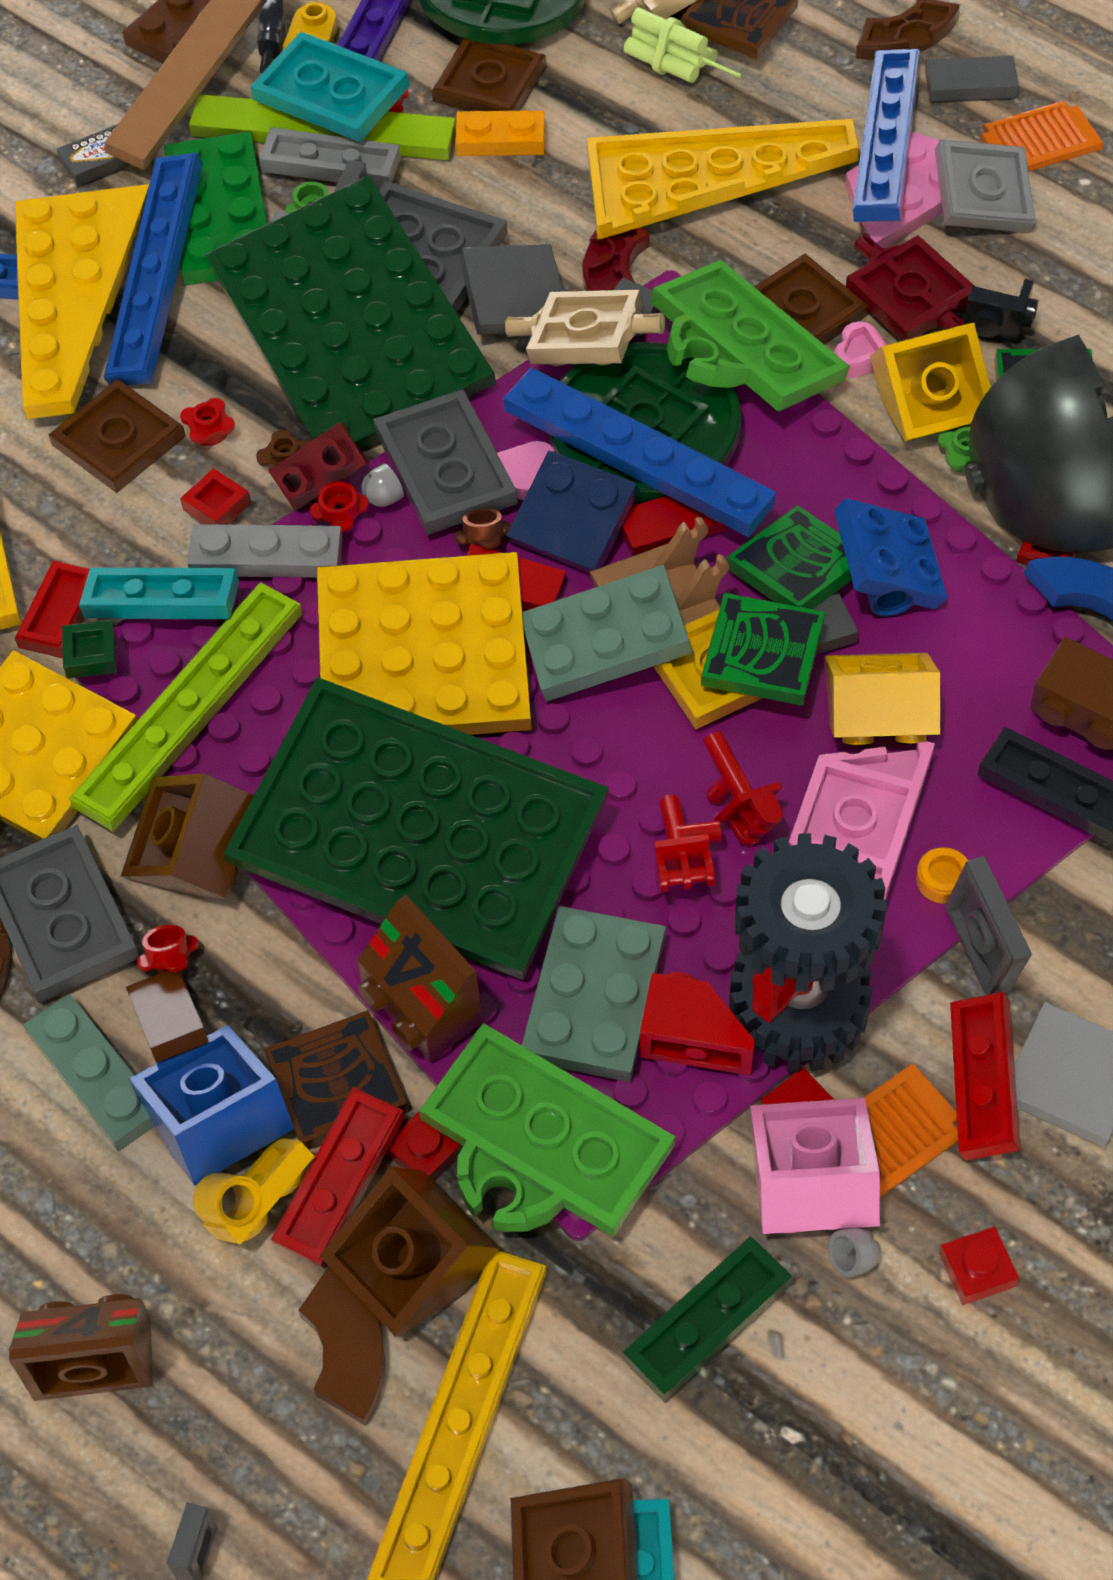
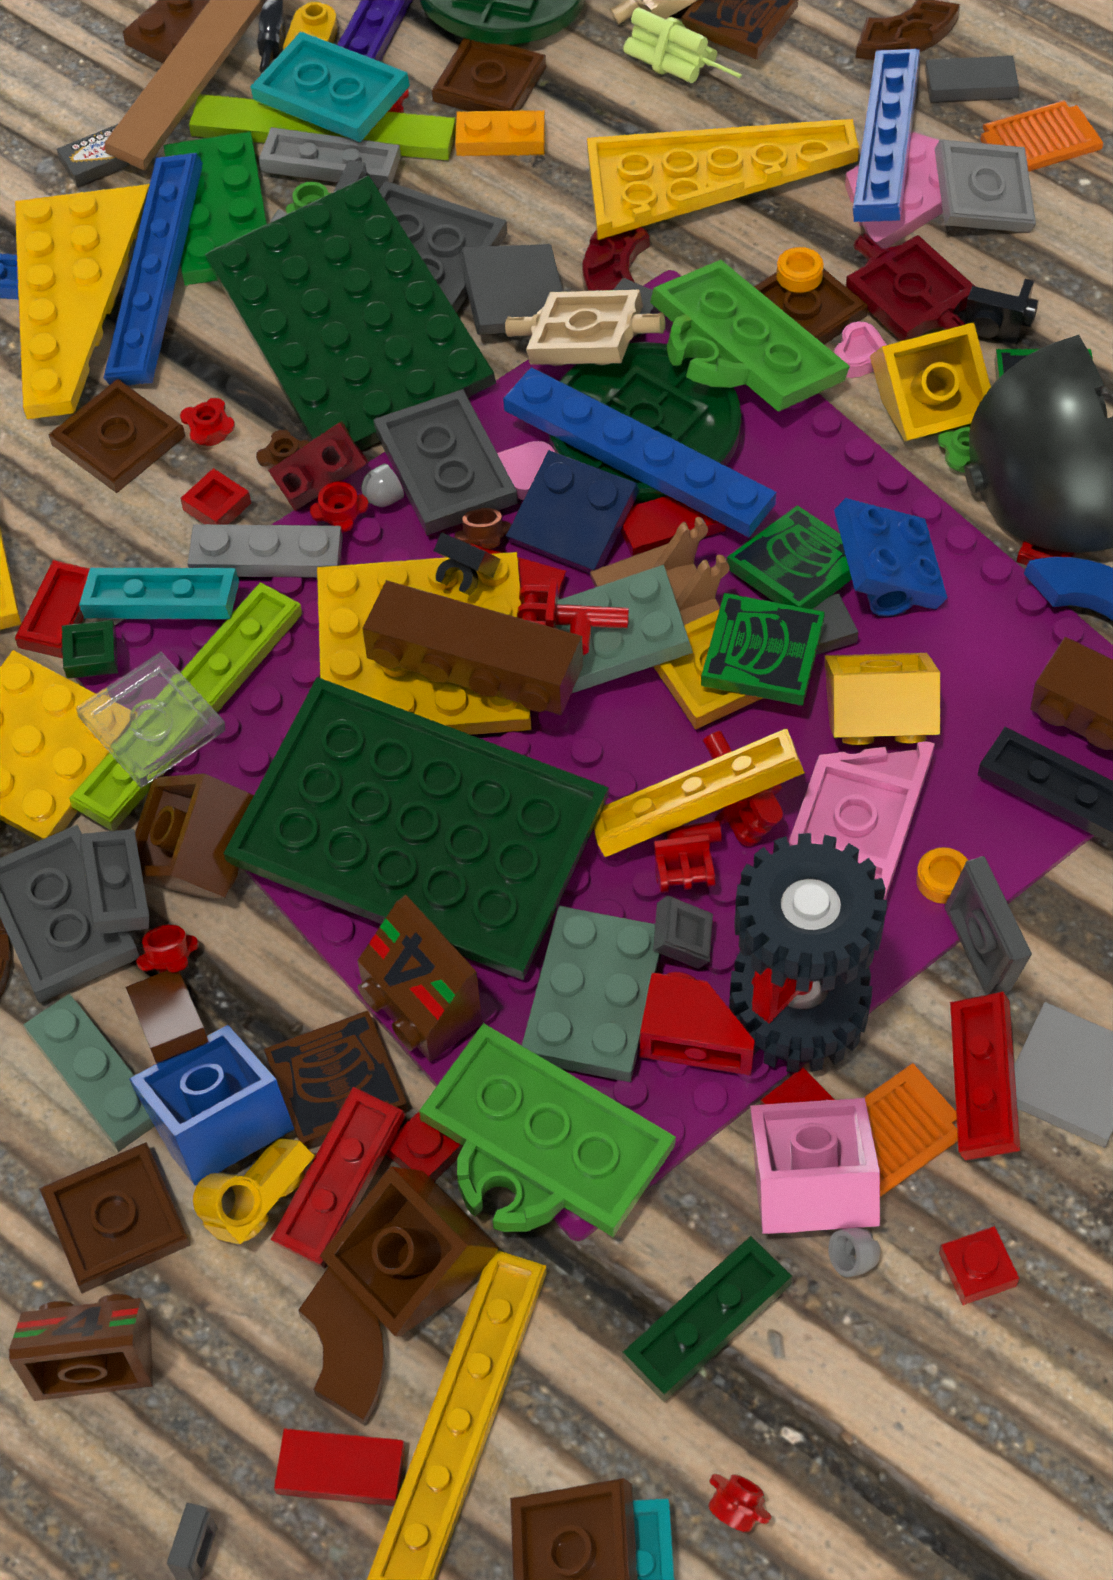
none -> reddish brown tile [39,1142,190,1294]
none -> clear tile [76,652,226,788]
none -> dark grey plate [80,829,149,935]
none -> red tile [274,1428,405,1506]
none -> reddish brown brick [362,580,583,715]
none -> black tile [433,532,501,595]
none -> red arm [517,578,629,655]
none -> yellow tile [594,729,805,857]
none -> dark grey tile [653,896,713,969]
none -> red plate [708,1474,772,1532]
none -> light orange tile [776,247,824,293]

